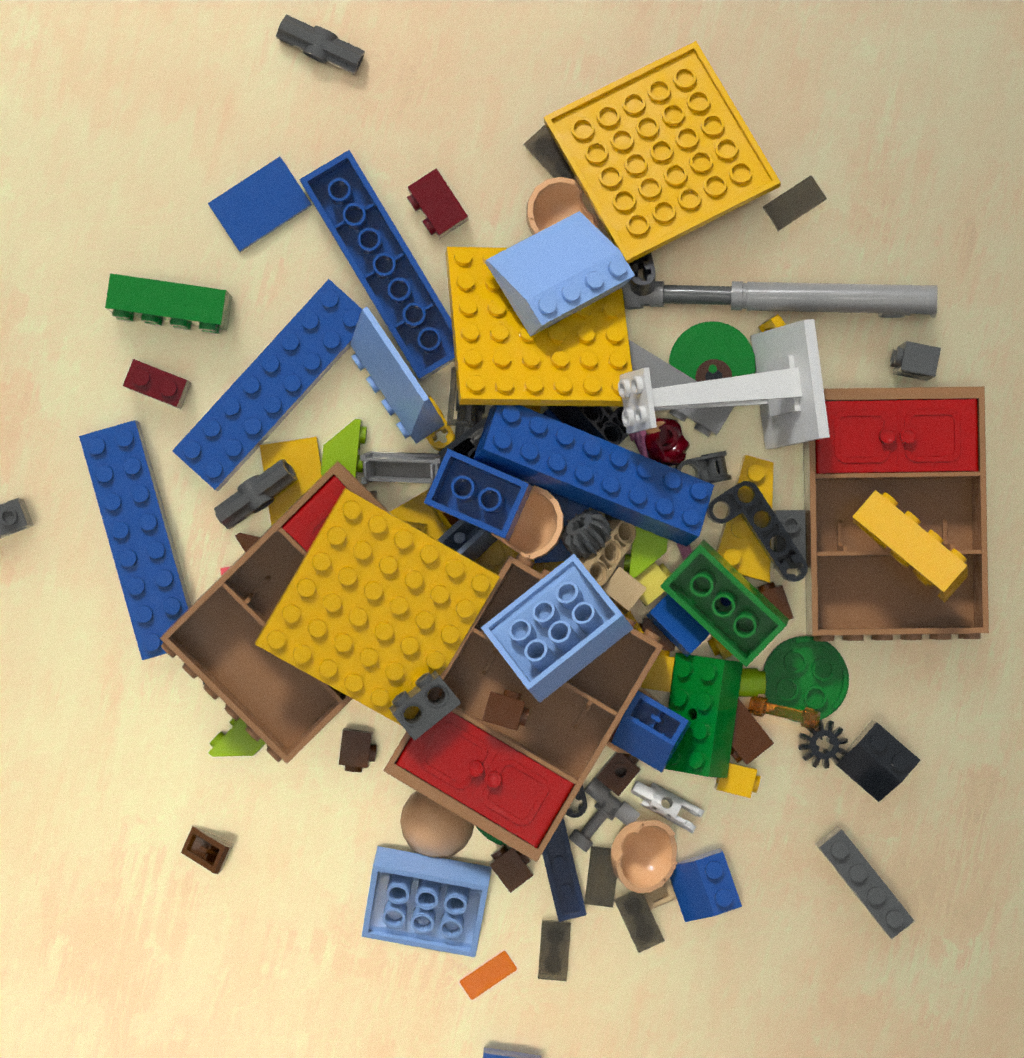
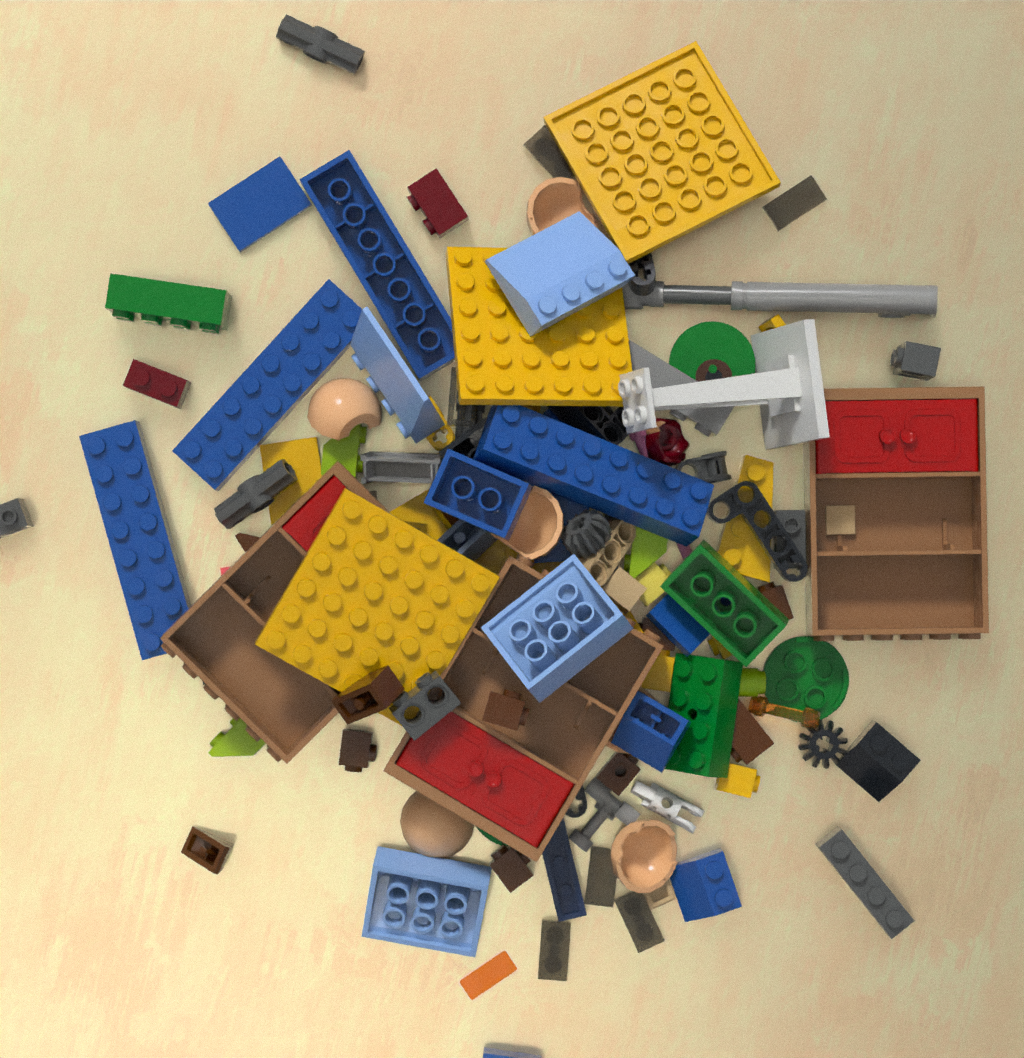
yellow wedge [852,490,968,603] -> none
none -> light nougat cylinder [307,378,382,441]
none -> reddish brown slope [331,665,405,725]
none -> tan tile [825,505,856,535]

